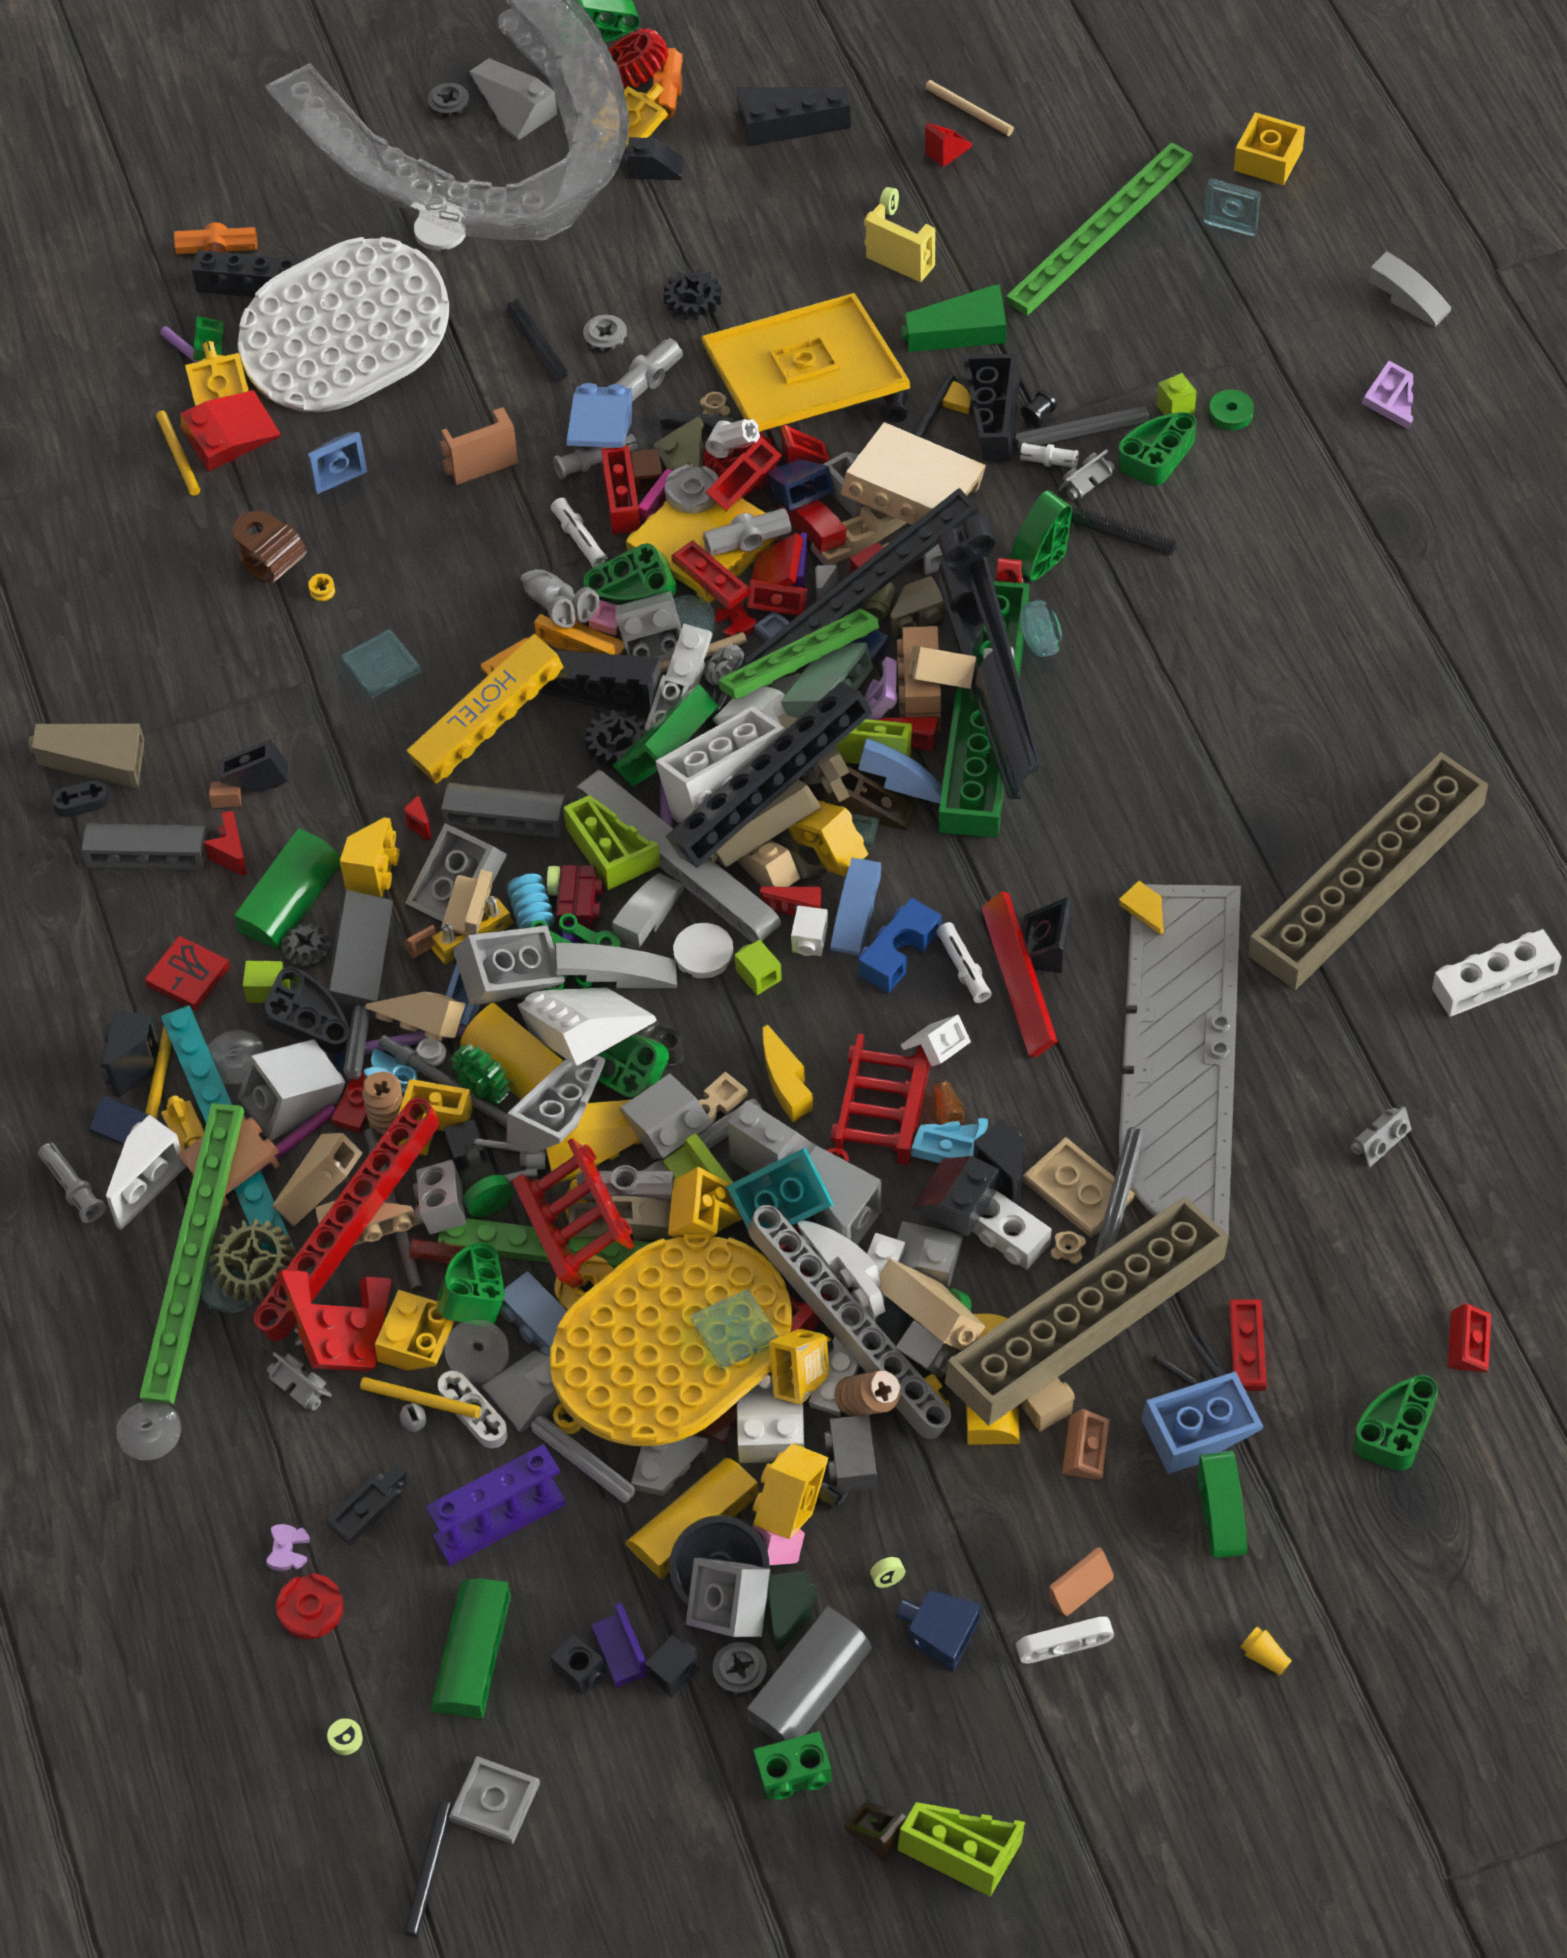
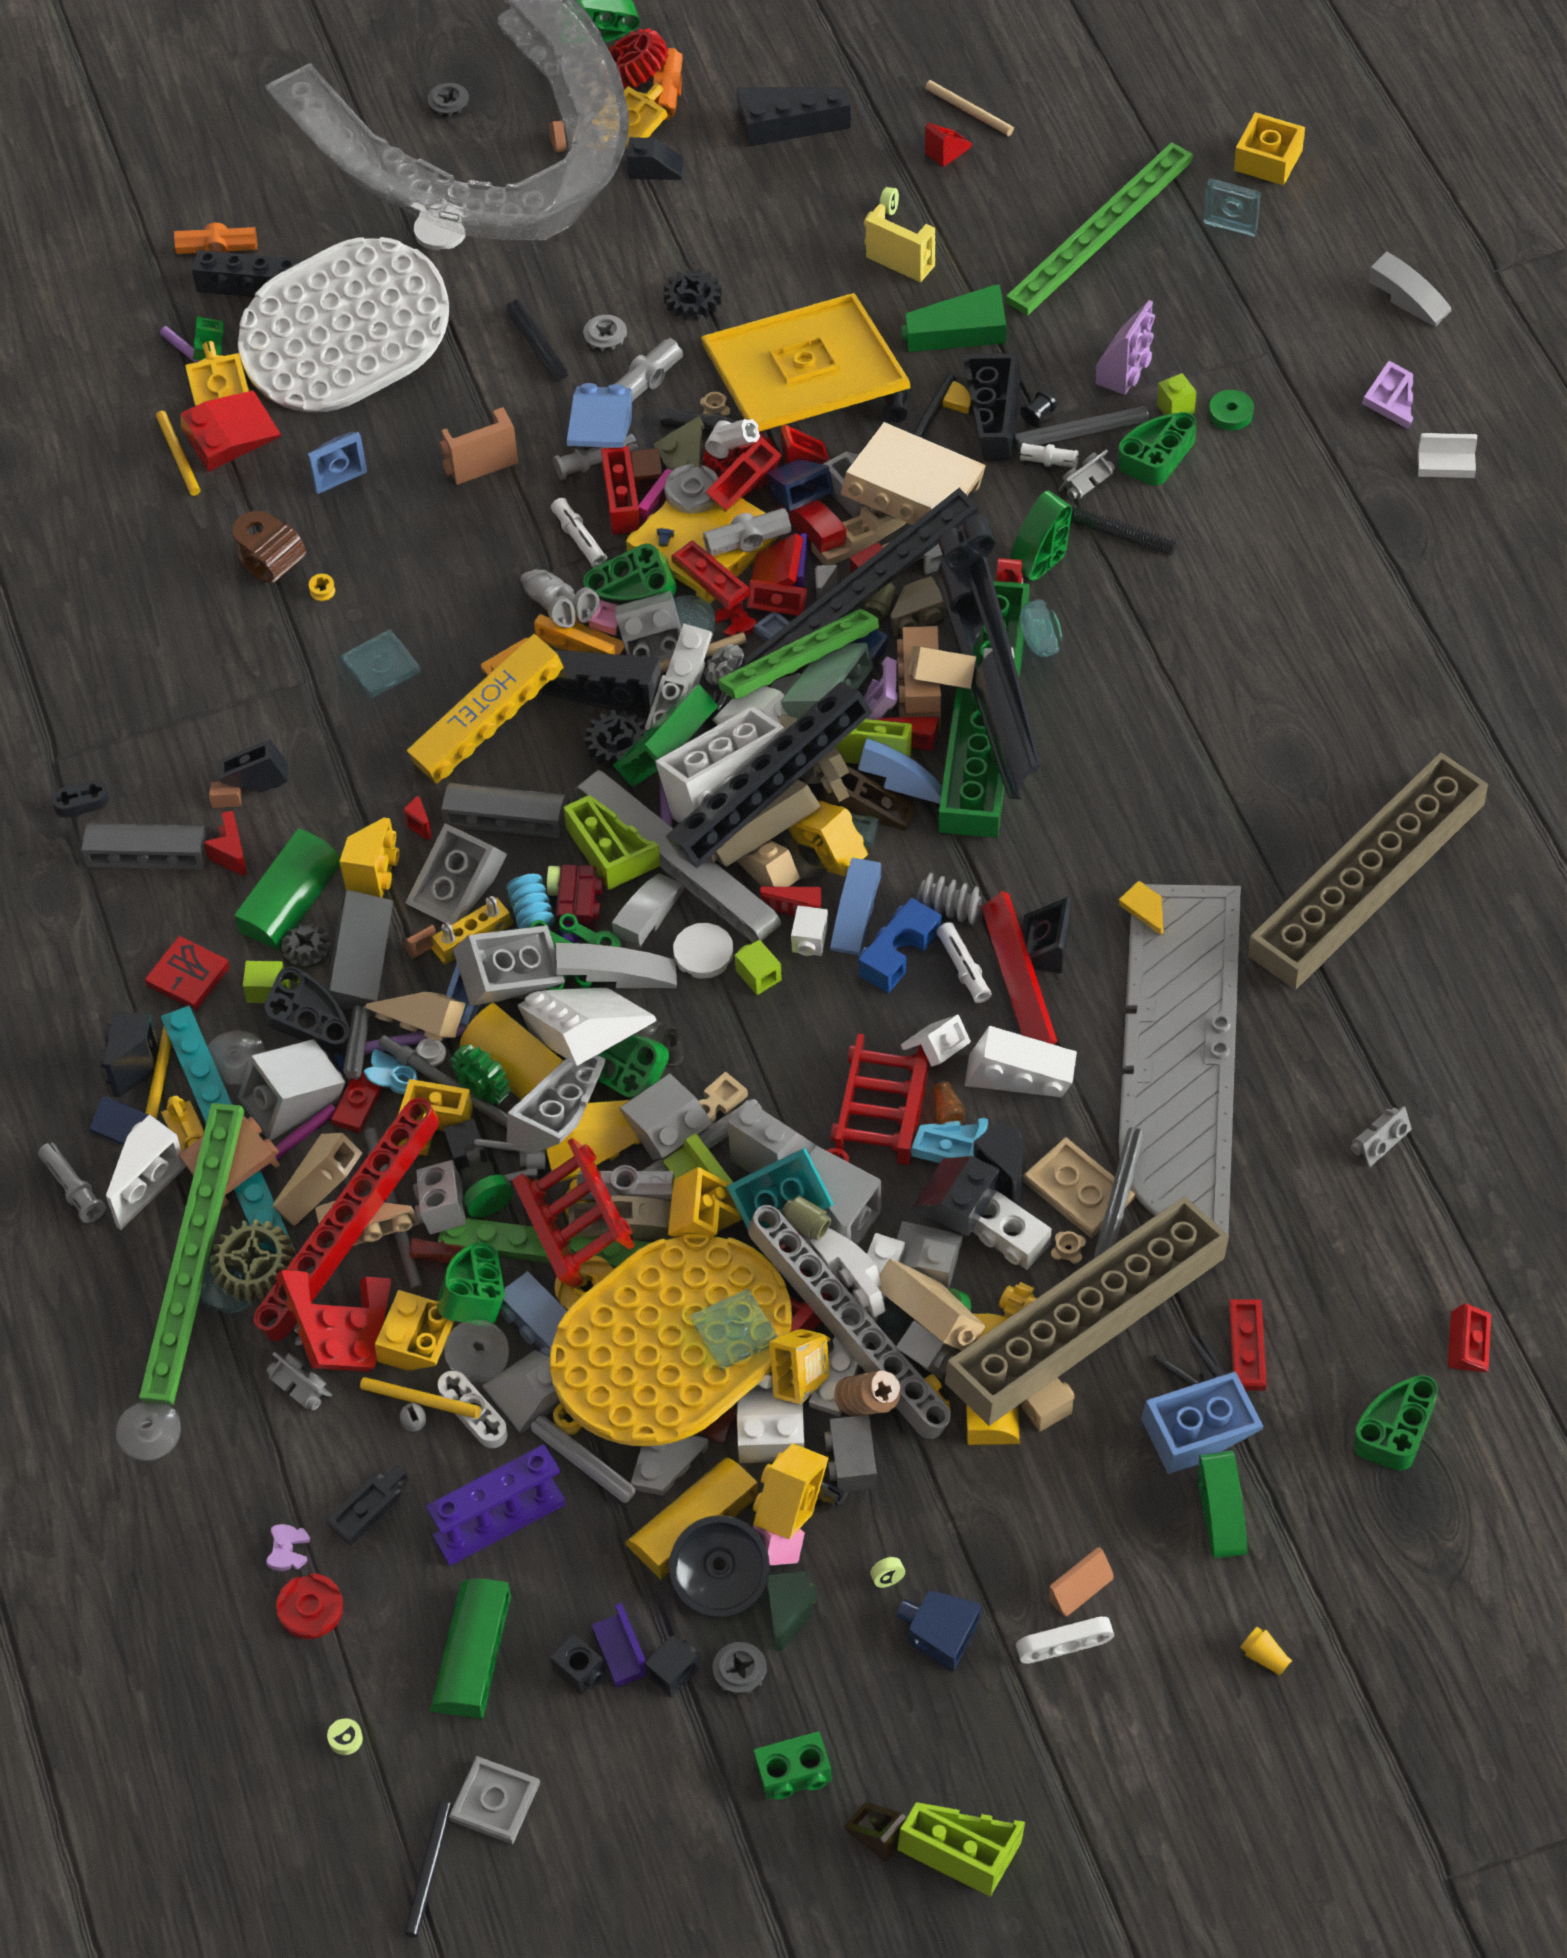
dark tan slope [29,724,144,788] -> none
medium nougat piece [362,1071,403,1135] -> none
tan panel [442,869,493,936] -> none
light grey wedge [469,58,557,141] -> none
light grey slope [686,1558,770,1637] -> none
dark grey brick [747,1606,872,1742] -> none
yellow slope [763,1025,813,1123] -> none
nougat slope [1062,1409,1110,1480] -> none
white brick [1432,929,1561,1017] -> none
none -> nougat tile [548,121,566,153]
none -> dark blue piece [657,528,674,547]
none -> olive brick [781,1196,831,1240]
none -> light grey piece [916,872,982,925]
none -> white wedge [964,1026,1077,1097]
none -> yellow gear [999,1282,1037,1318]
none -> lavender slope [1095,300,1155,395]
none -> white panel [1417,433,1477,478]

